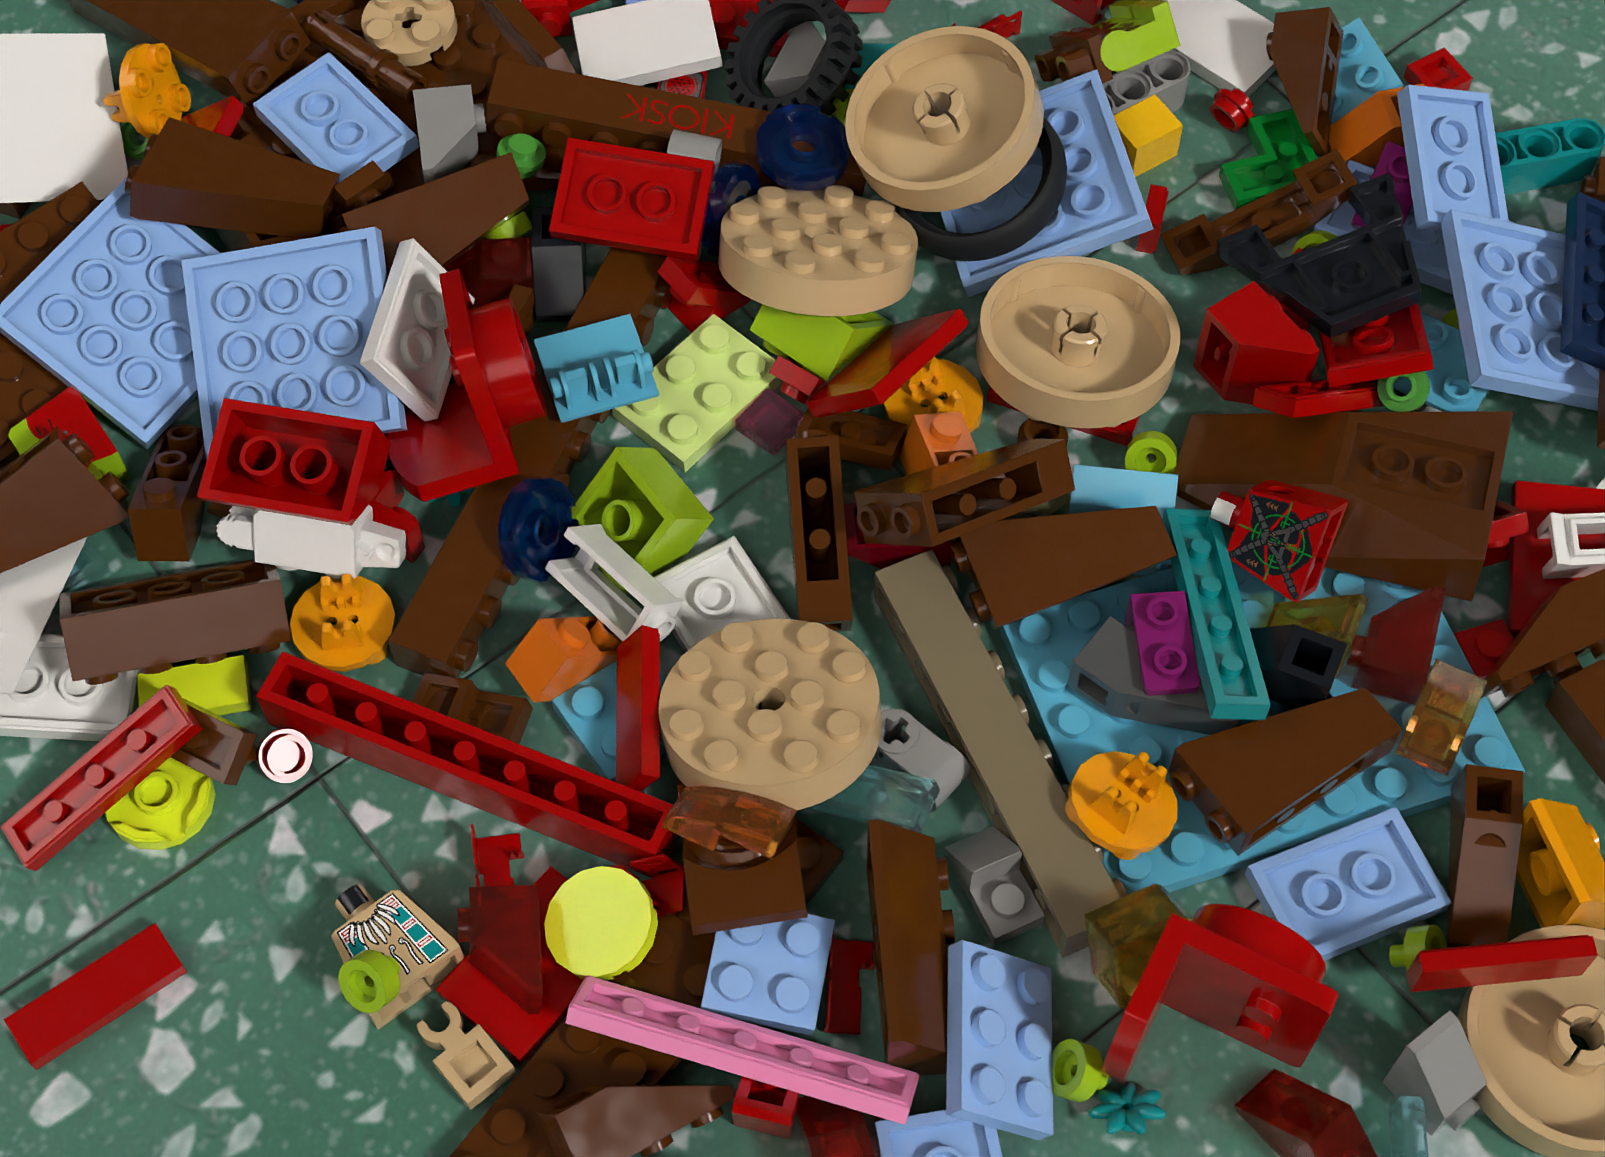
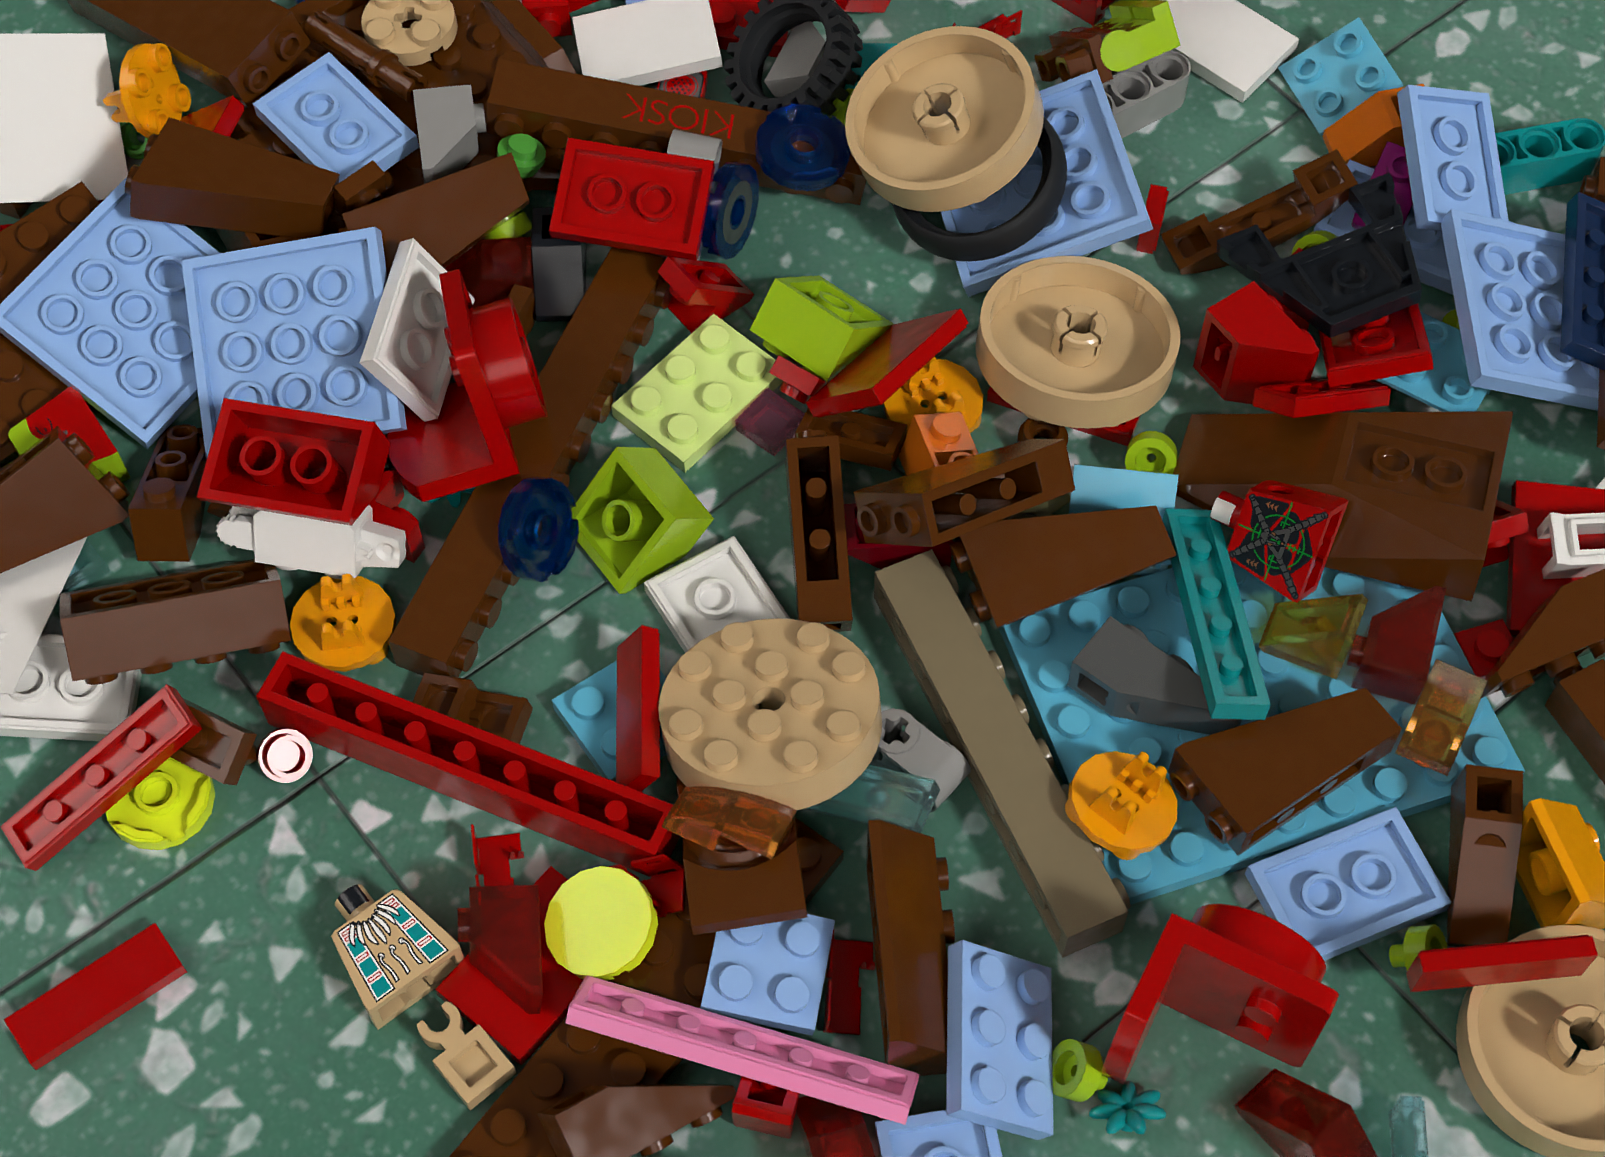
neon yellow tile [137,655,252,716] -> none
lime tile [338,950,400,1013] -> none
orange slope [505,616,623,703] -> none
medium azure hinge [534,314,659,423] -> none
white window [545,524,684,641] -> none
tan piece [718,185,918,316] -> none
light grey slope [944,826,1045,946] -> none
clear yellow slope [1084,883,1192,1009] -> none
yellow brick [1113,94,1183,177] -> none
magenta bracket [1123,591,1200,696] -> none
red plate [1210,88,1254,132] -> none
green plate [1219,109,1317,210] -> none
black slope [1250,624,1347,709] -> none
reddish brown slope [1266,7,1344,156] -> none
bright green plate [1377,371,1430,412] -> none
light grey slope [1382,1010,1487,1136] -> none
red plate [1403,47,1473,91] -> none

